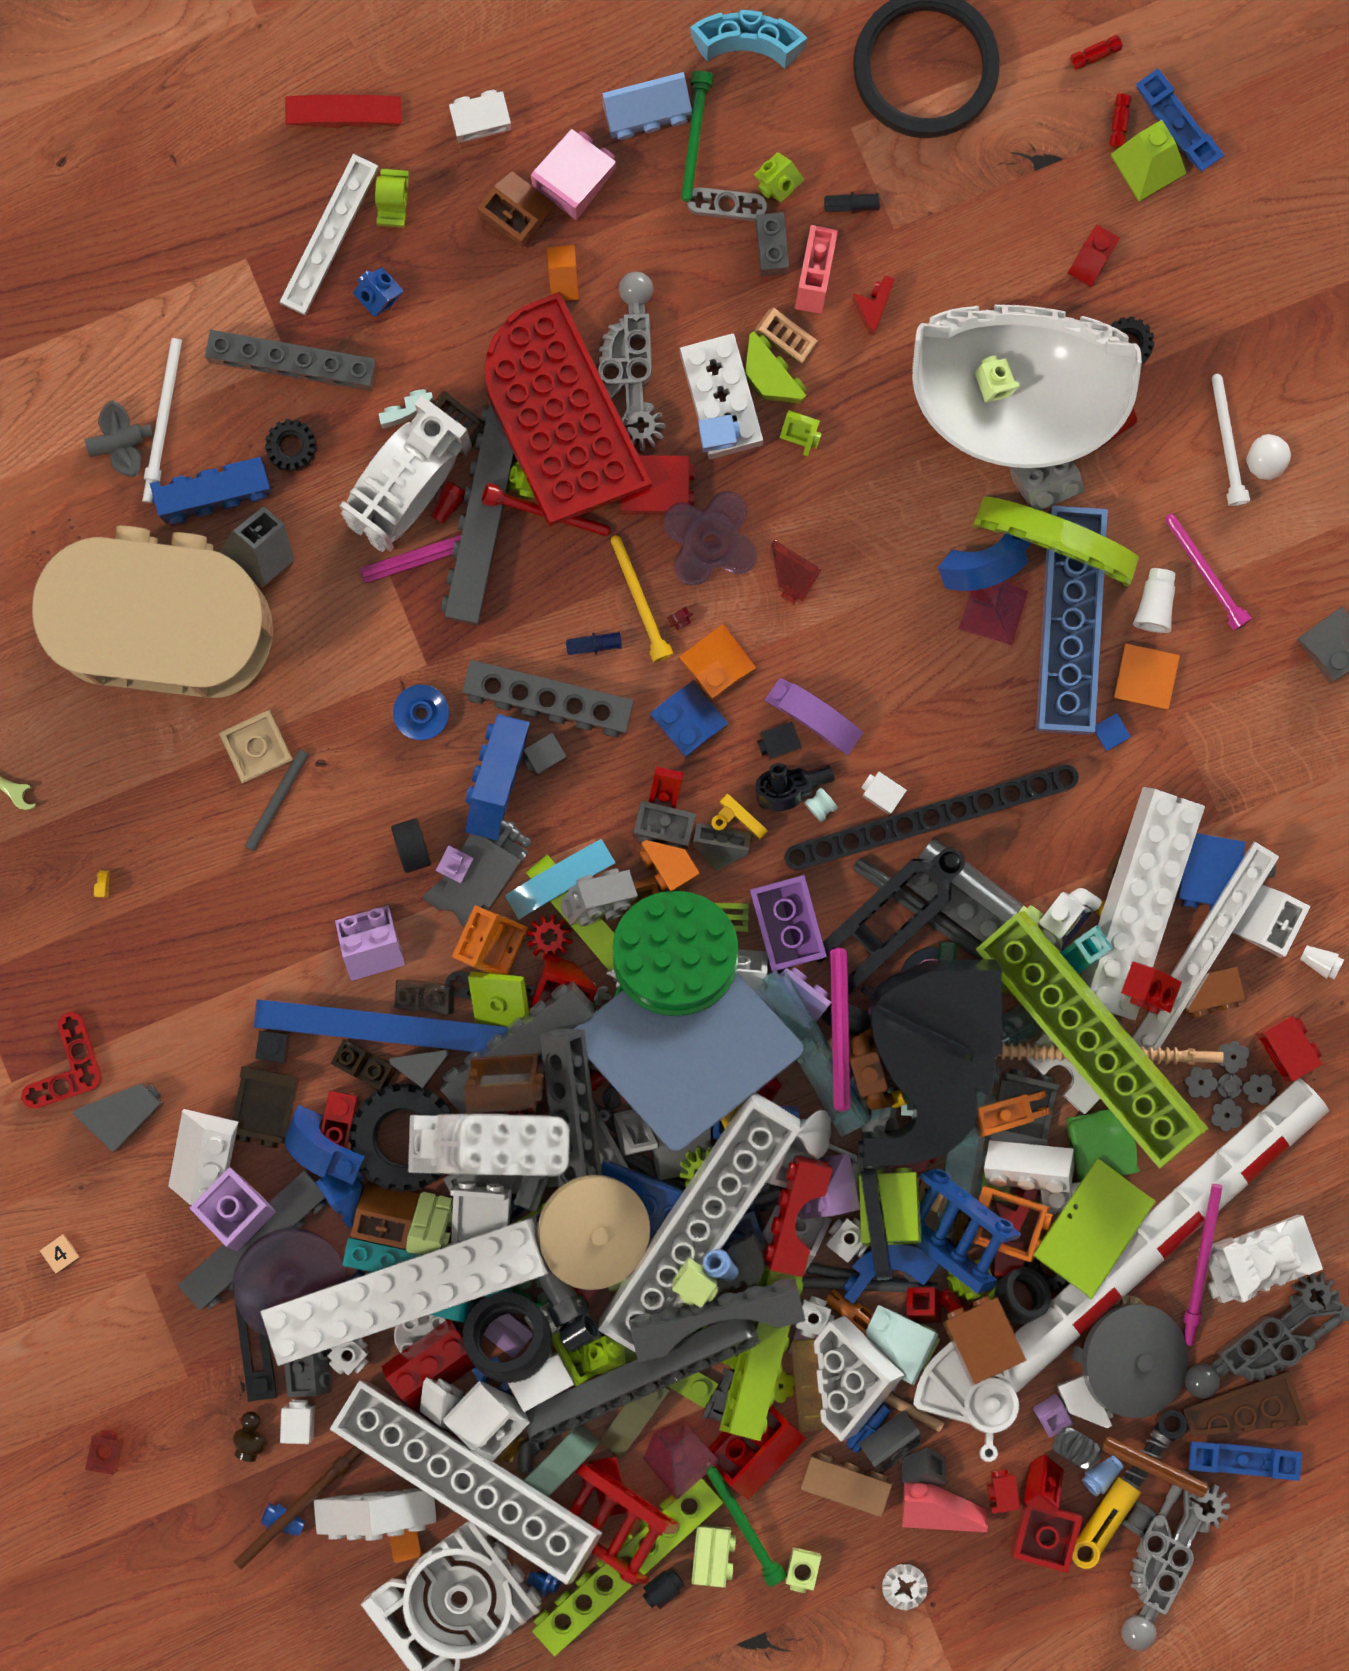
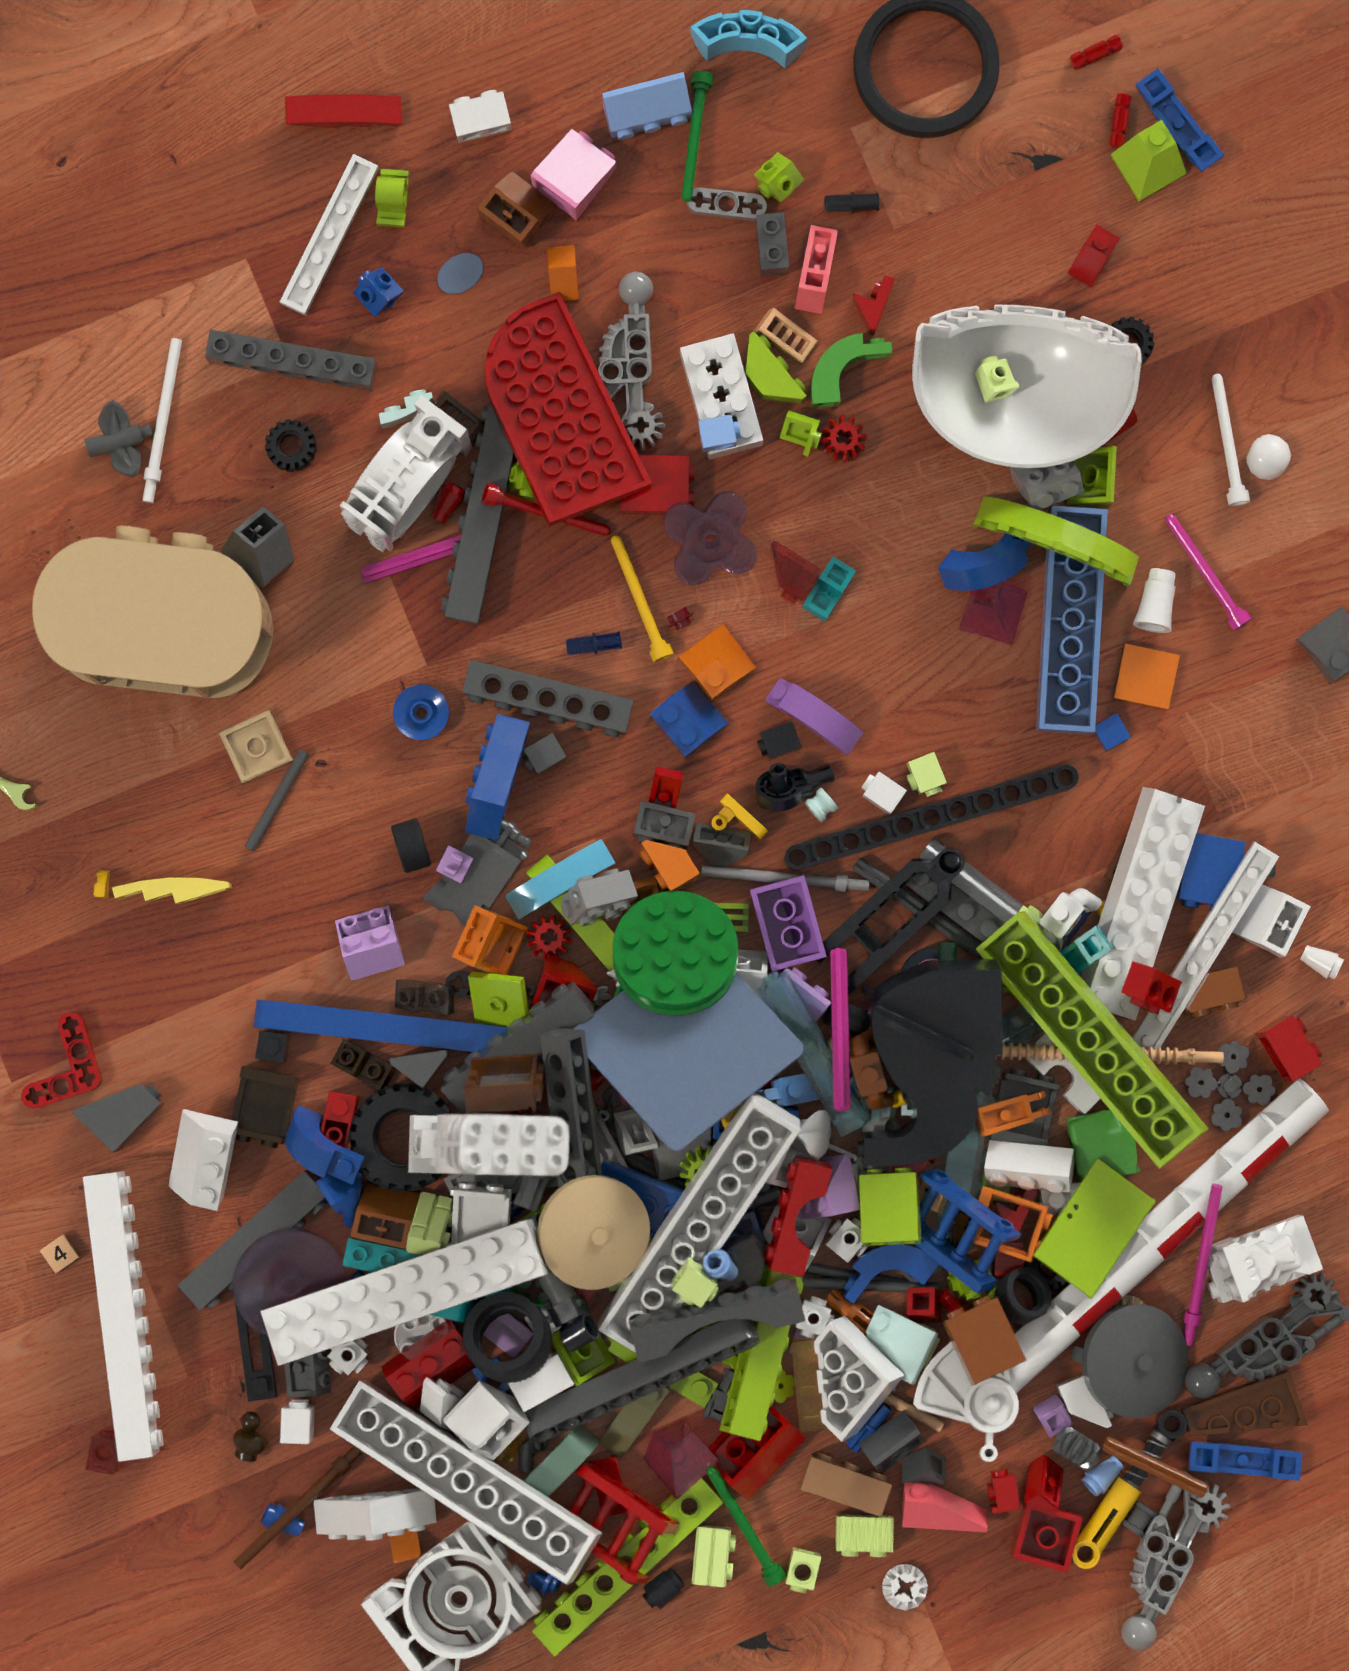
blue wedge [149,457,273,526] -> none
lavender slope [190,1167,276,1253] -> none
lime brick [580,1336,626,1375] -> none
black beam [861,1169,892,1281] -> none
none -> white brick [83,1171,163,1462]
none -> light yellow slope [112,878,233,905]
none -> sand blue sticker [437,253,483,294]
none -> light grey bar [701,865,869,892]
none -> light blue hinge [757,1069,833,1107]
none -> teal slope [801,557,856,622]
none -> bright green arch [811,333,892,409]
none -> red gear [820,415,867,463]
none -> yellowish green brick [835,1514,894,1557]
none -> yellowish green brick [906,752,947,797]
none -> lime slope [1066,446,1117,508]

